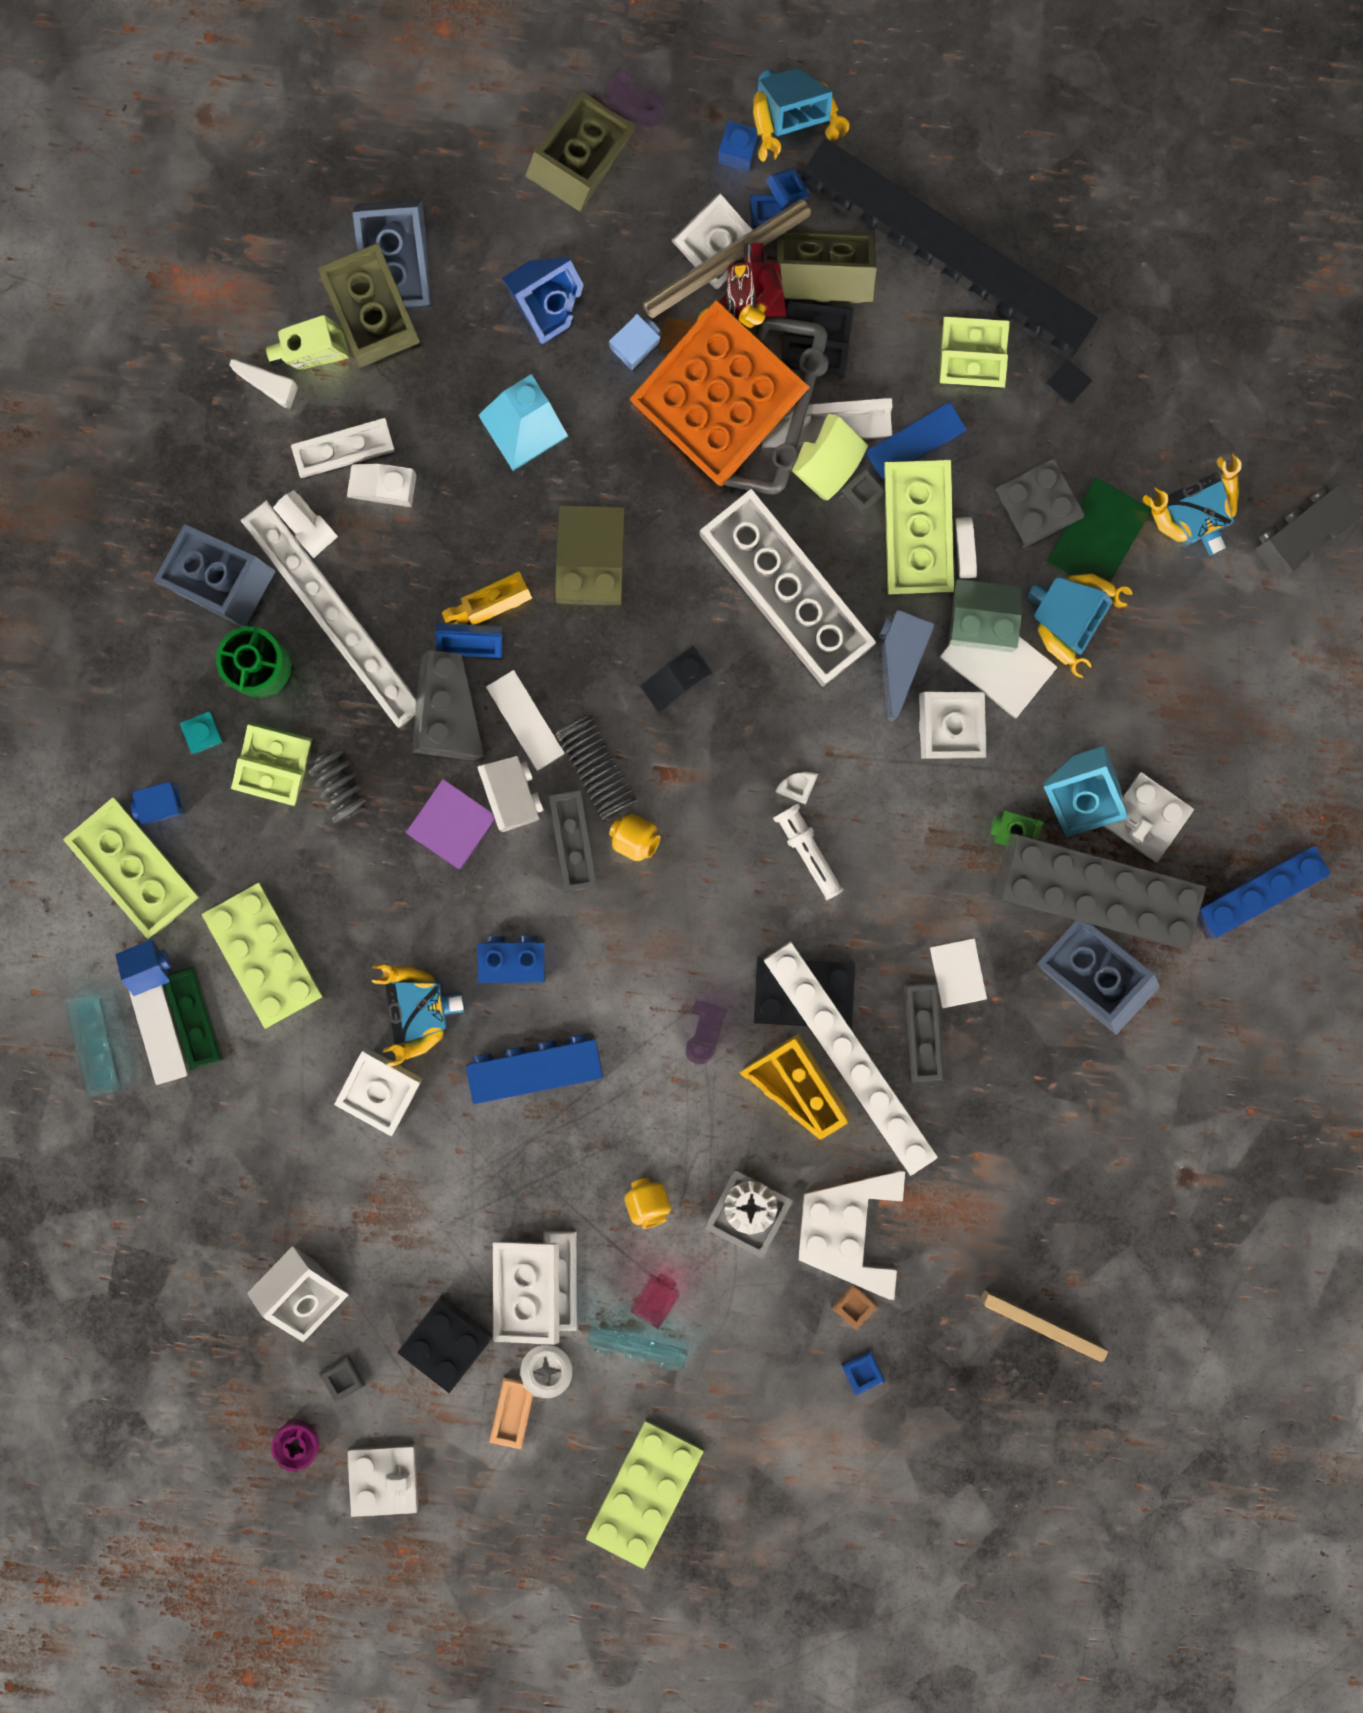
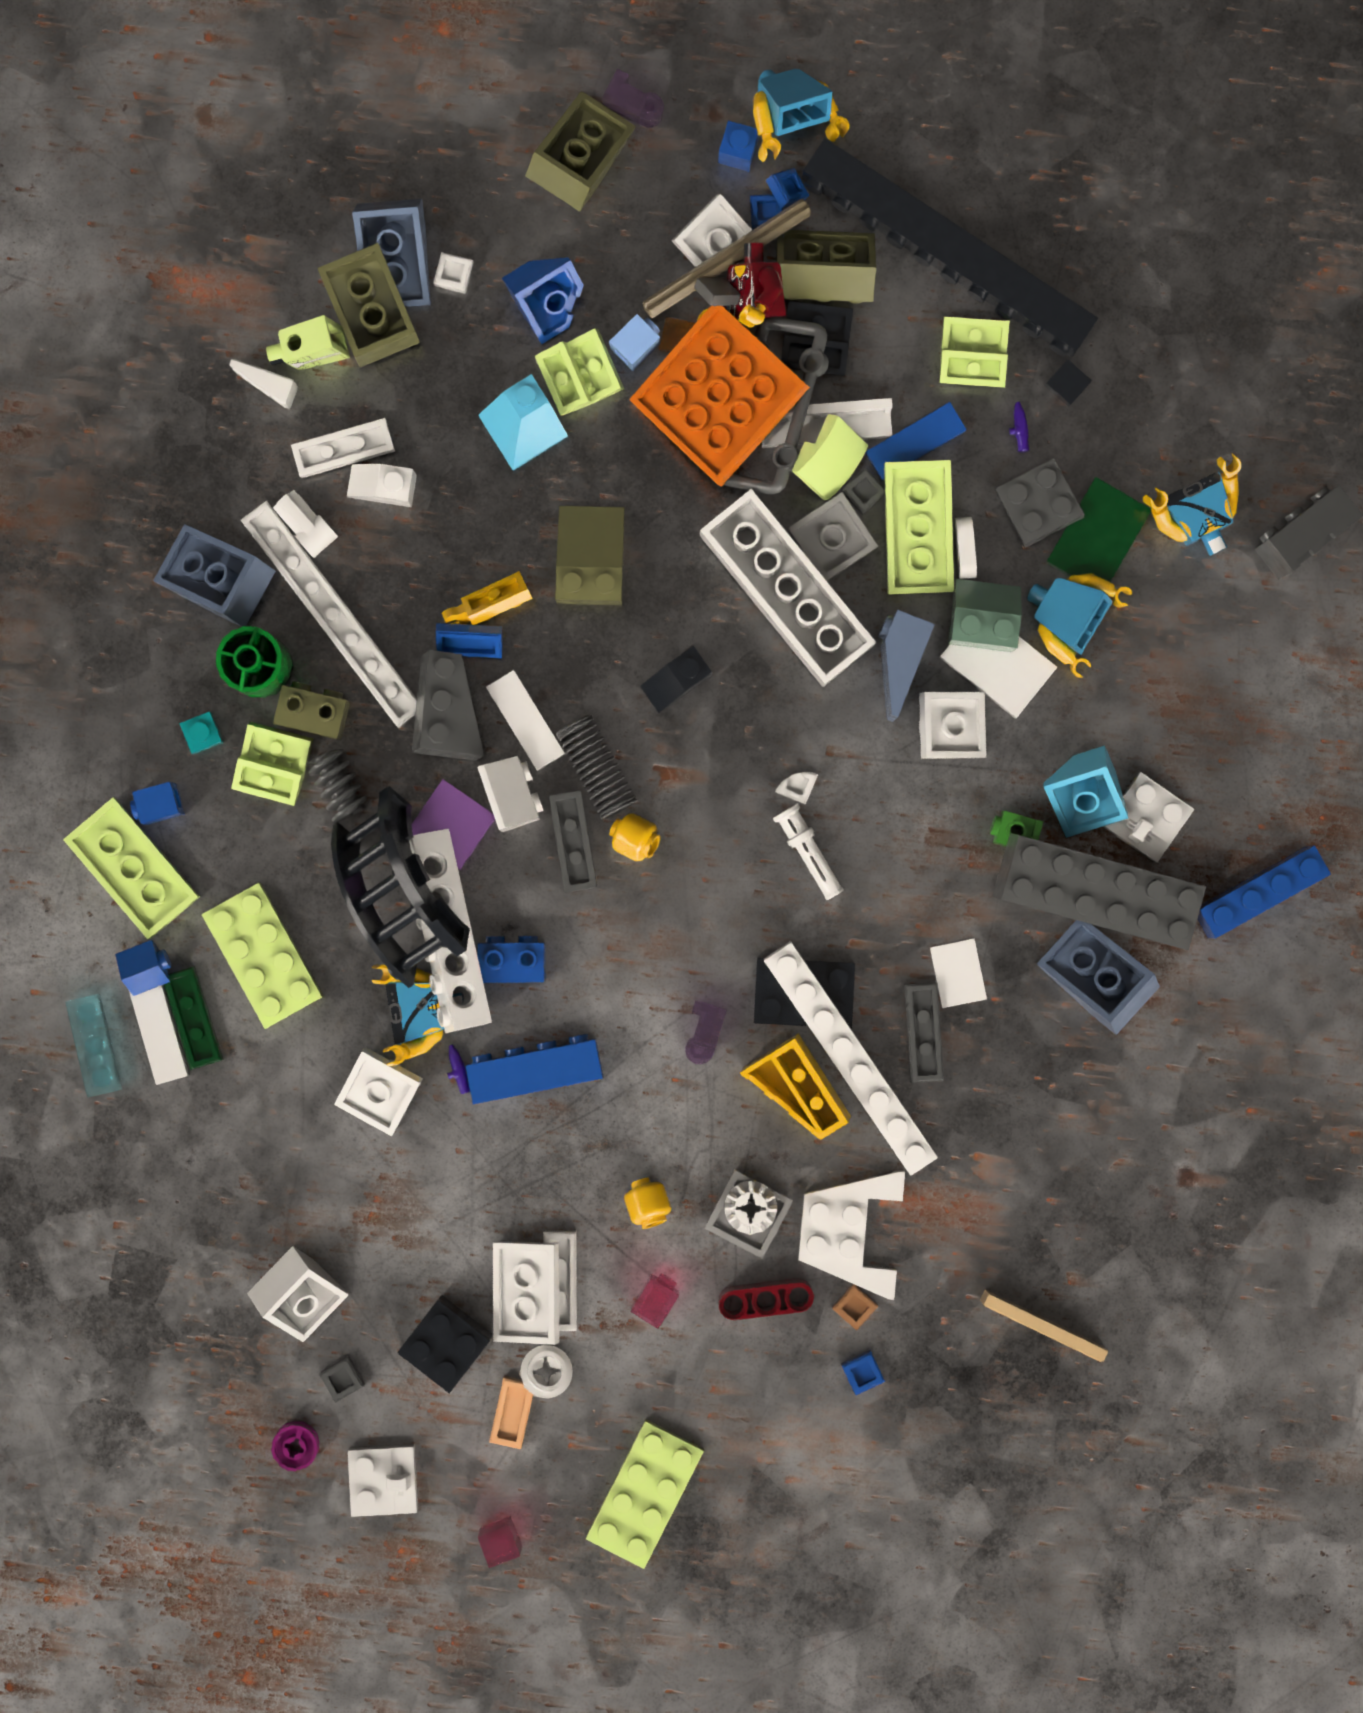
clear light blue plate [588,1326,687,1371] -> none
none -> olive brick [273,681,350,741]
none -> black fence [331,786,470,988]
none -> white brick [409,829,492,1034]
none -> white tile [433,252,474,294]
none -> dark purple helmet [447,1044,470,1094]
none -> clear pink brick [477,1516,523,1568]
none -> yellowish green slope [535,328,624,416]
none -> dark grey tile [694,277,741,306]
none -> dark red beam [718,1278,814,1320]
none -> light grey plate [787,492,878,581]
none -> dark purple helmet [1009,402,1030,453]

